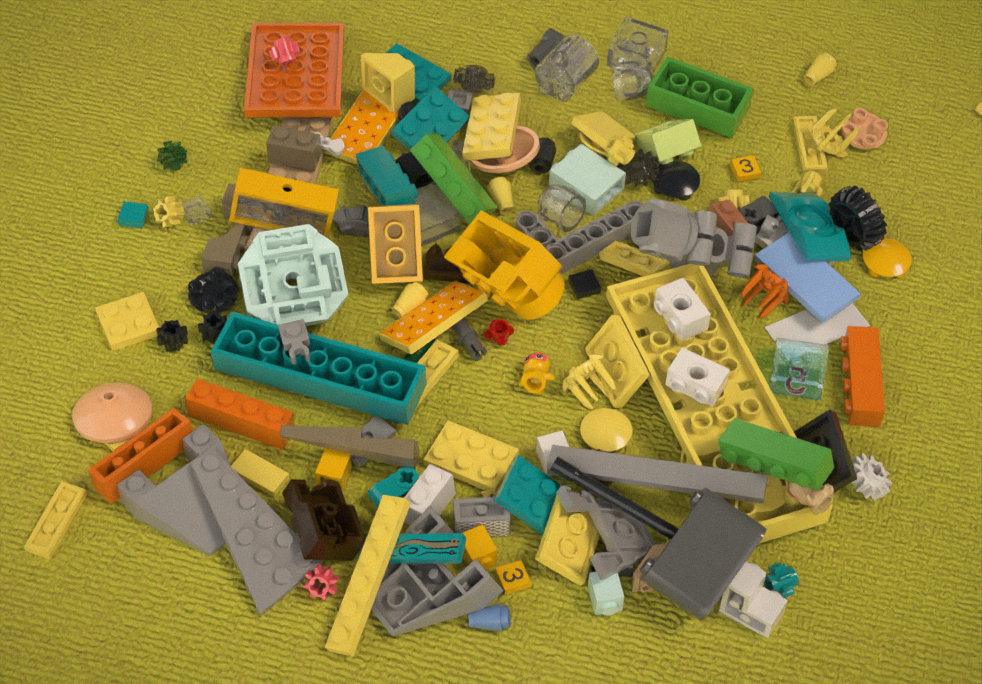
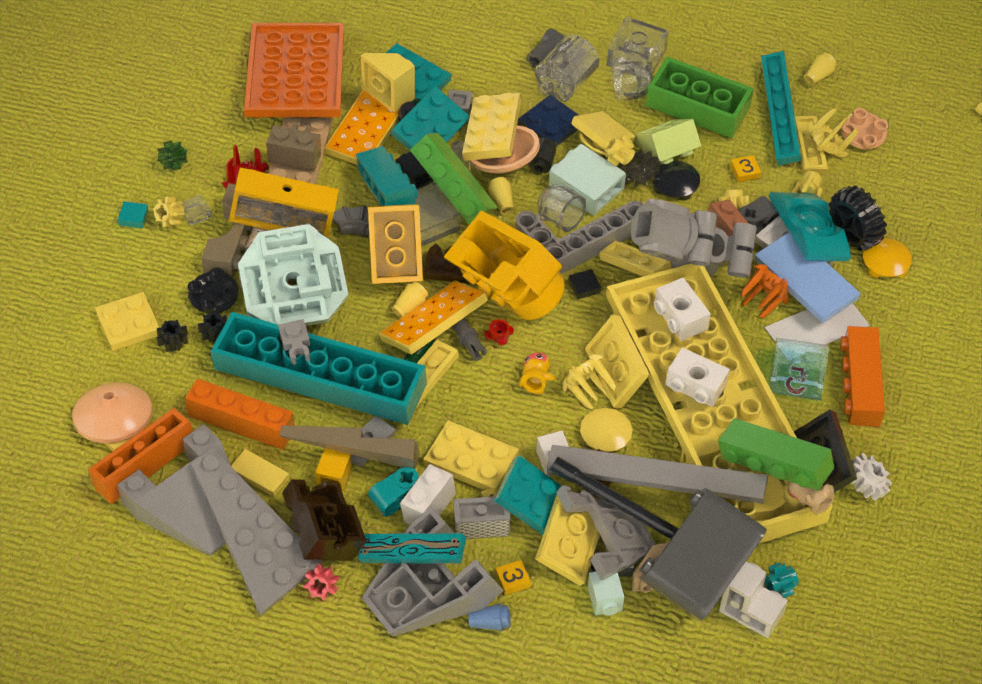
light yellow tile [24,481,87,560] -> none
coral gear [269,37,300,65] -> none
white piece [315,131,344,157] -> none
light yellow plate [325,495,411,657] -> none
clear smoke gear [453,64,496,93] -> none
yellow brick [462,524,497,571] -> none
light grey hinge [759,215,780,236] -> none
none -> red piece [221,144,269,188]
none -> dark blue plate [518,94,579,147]
none -> teal plate [761,51,802,166]

